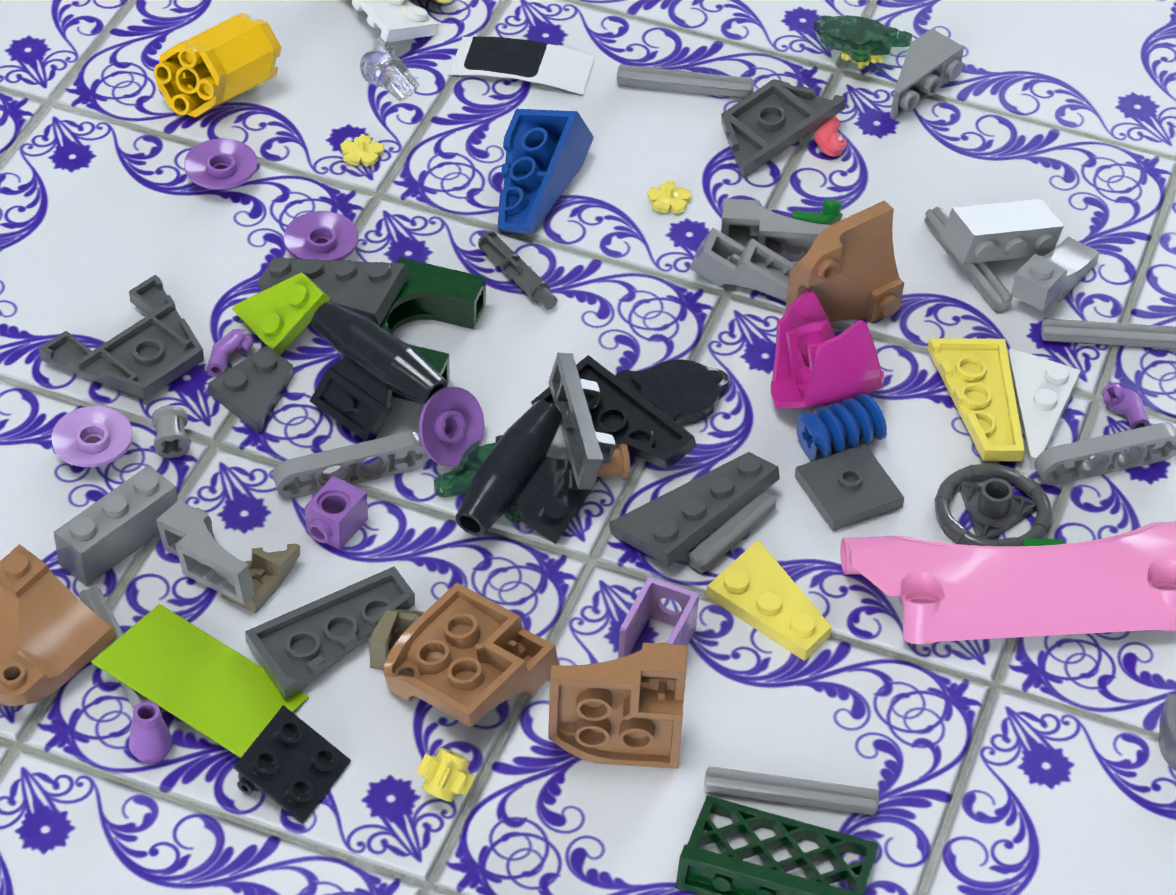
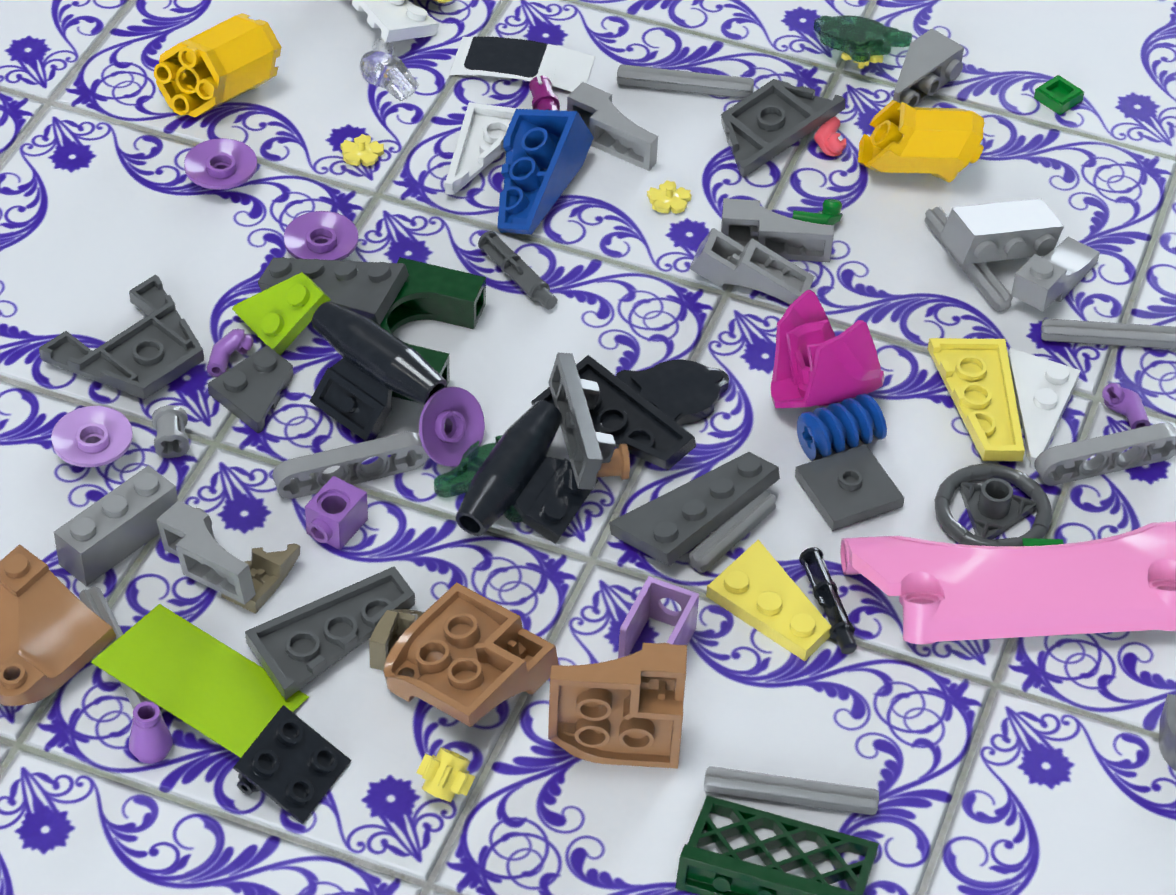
medium nougat slope [785,200,904,324] -> none
none -> white wing [445,102,518,195]
none -> magenta pin [529,75,560,110]
none -> light grey slope [567,82,658,171]
none -> black piece [799,547,857,654]
none -> yellow brick [858,100,985,183]
none -> green tile [1034,75,1084,115]

